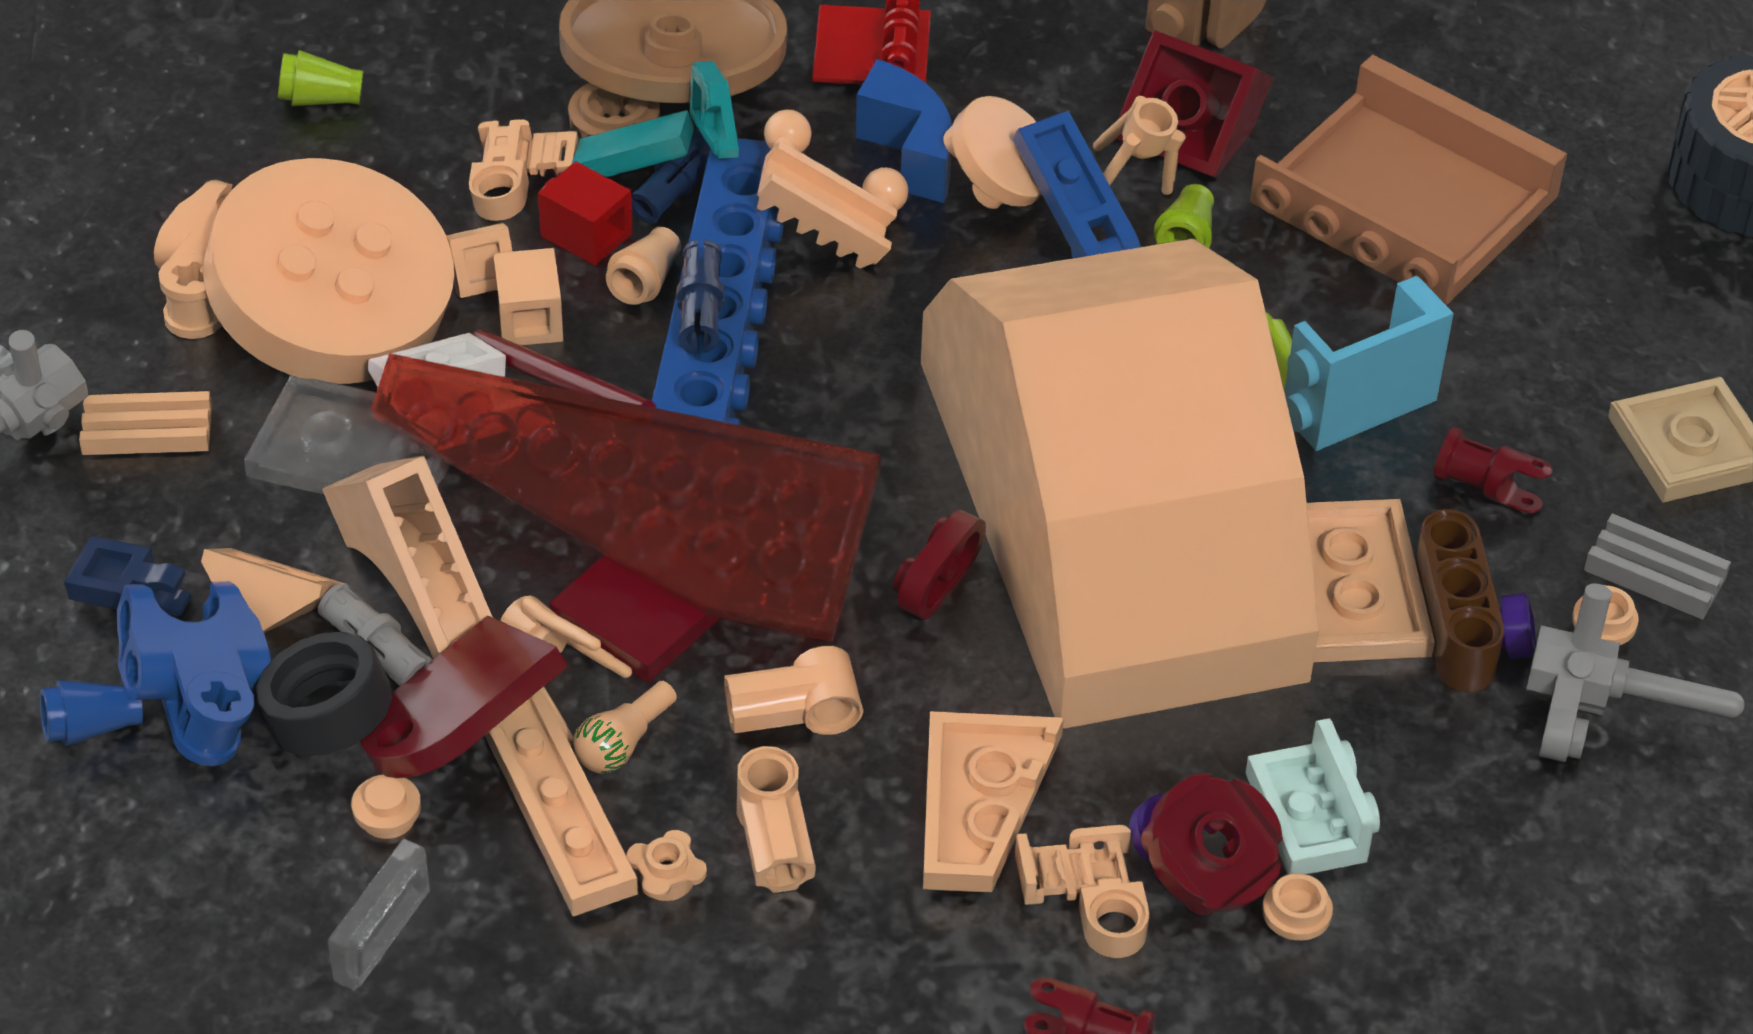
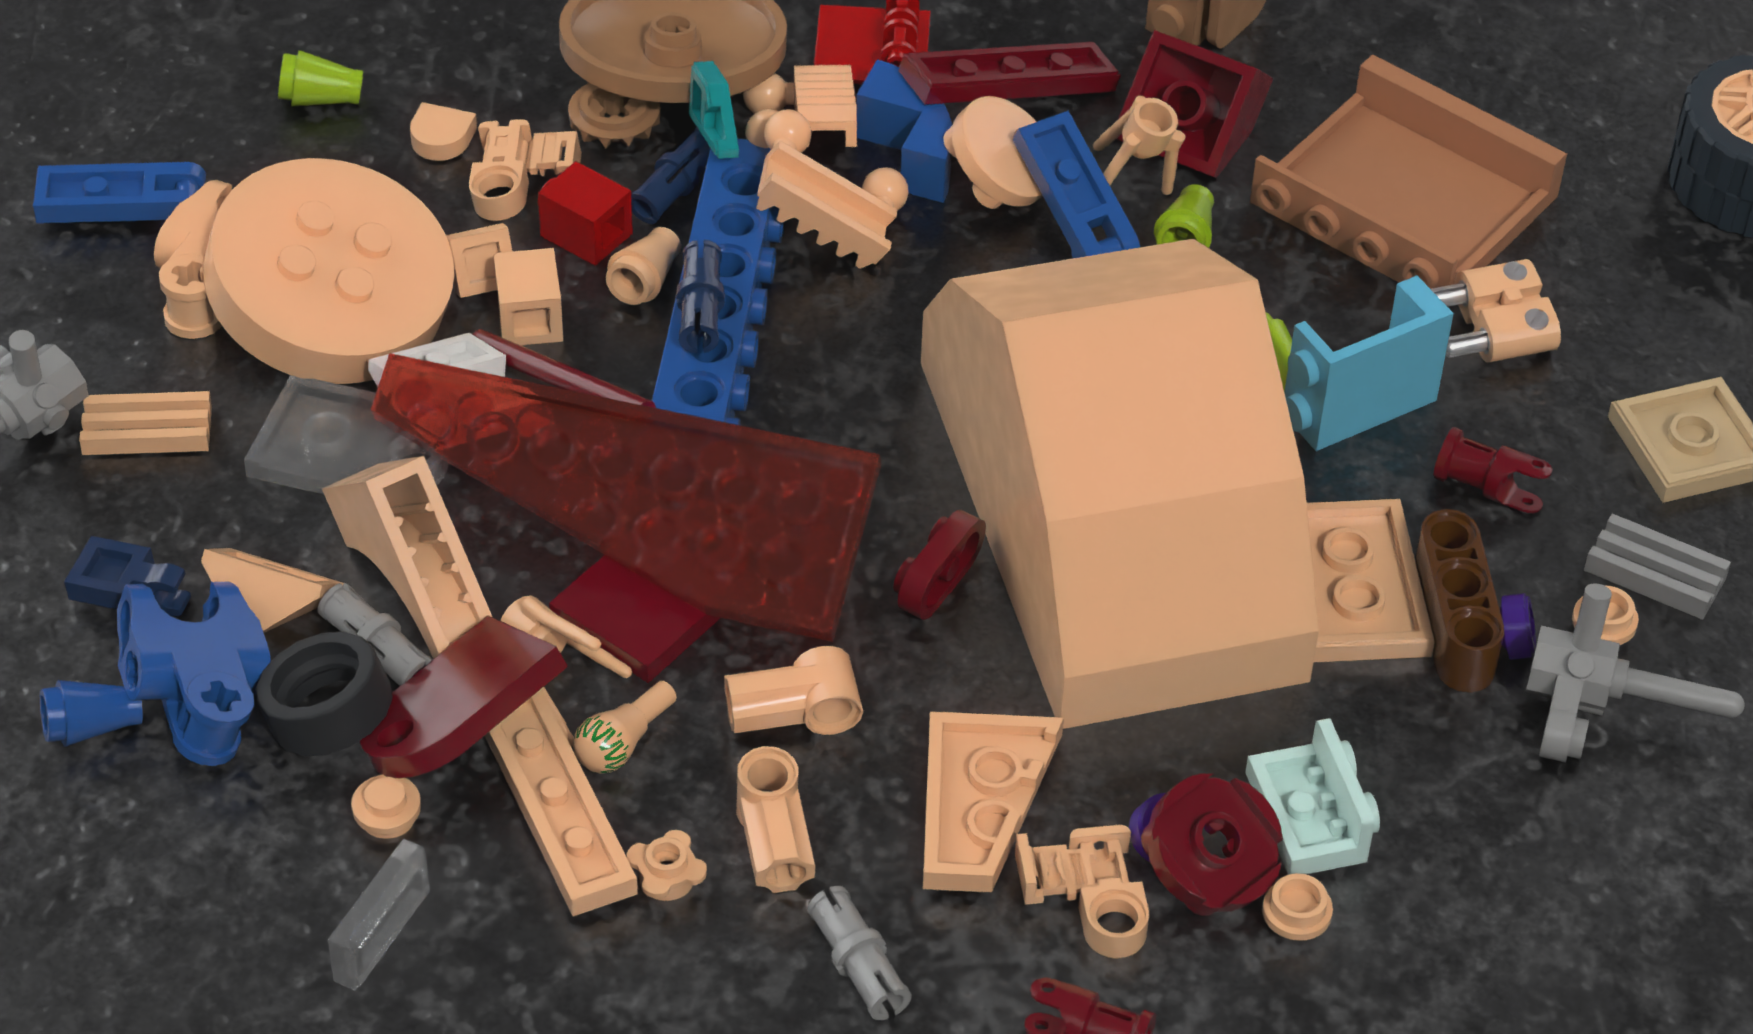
teal tile [571,110,694,177] -> none
none -> blue plate [33,162,206,223]
none -> light nougat tile [410,102,477,161]
none -> light nougat gear [743,65,857,148]
none -> light grey pin [807,886,912,1020]
none -> dark red tile [898,42,1121,105]
none -> light nougat piece [1431,259,1561,363]

